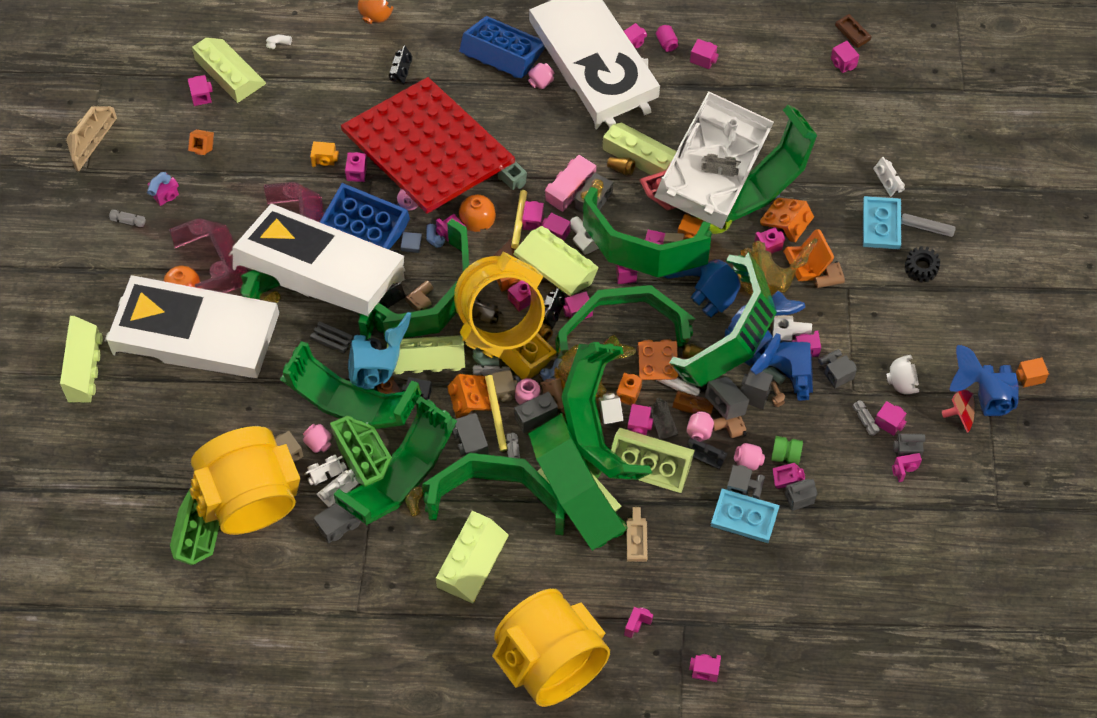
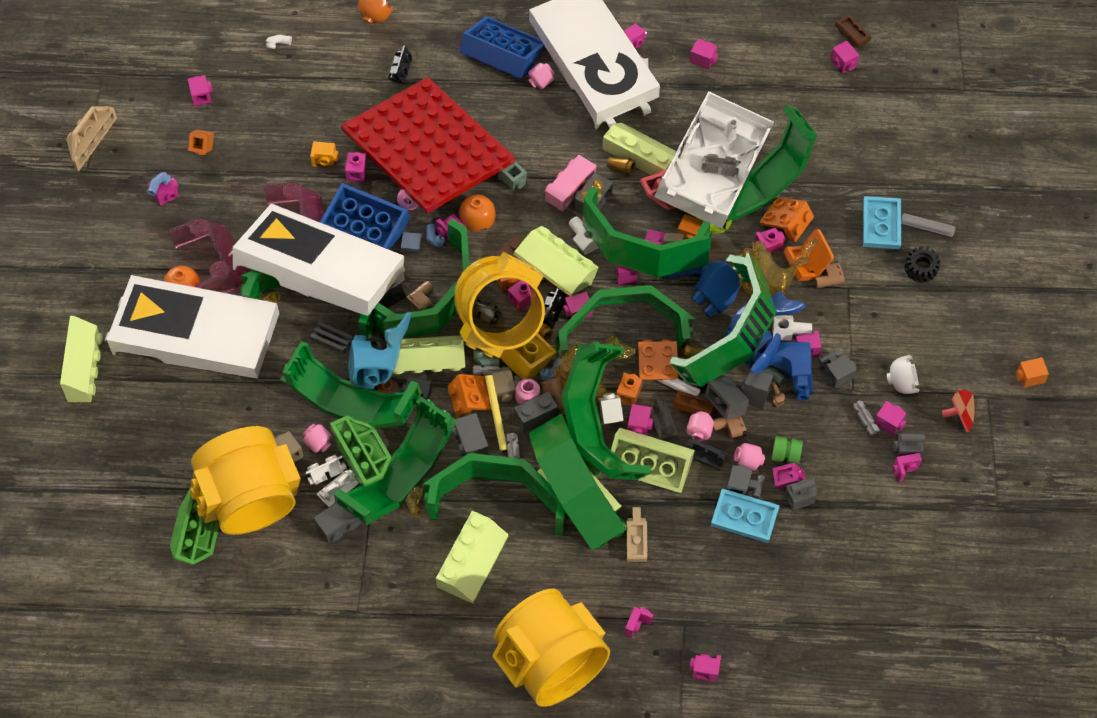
light grey axle [109,210,146,227] -> none
yellowish green slope [192,38,266,103] -> none
light yellow bar [511,190,527,249] -> none
dark pink brick [522,201,544,231] -> none
dark pink brick [541,213,571,241] -> none
dark pink brick [656,25,678,52] -> none
white hinge [873,157,905,197] -> none
blue hips [950,345,1019,416] -> none

